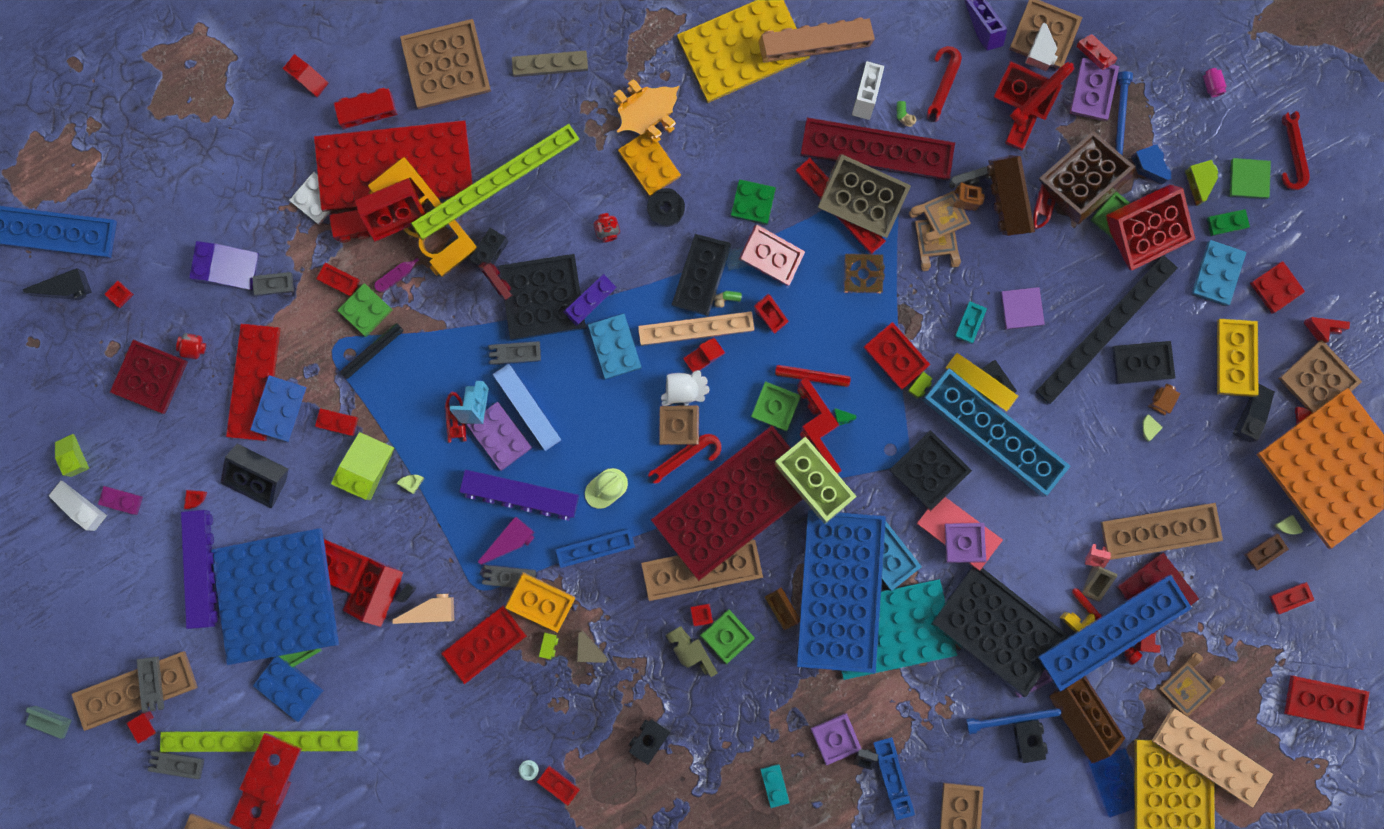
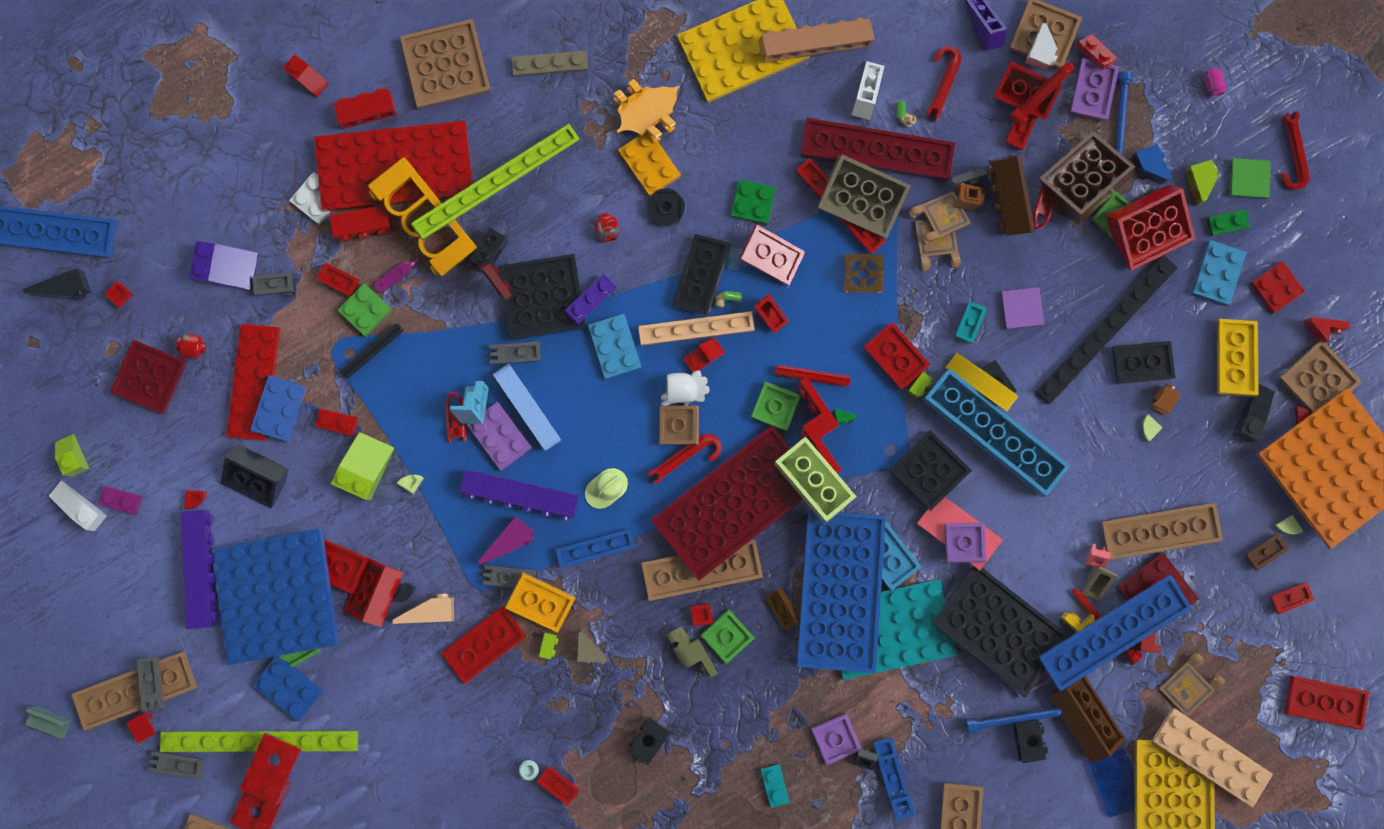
red slope [355,178,426,242] -> none

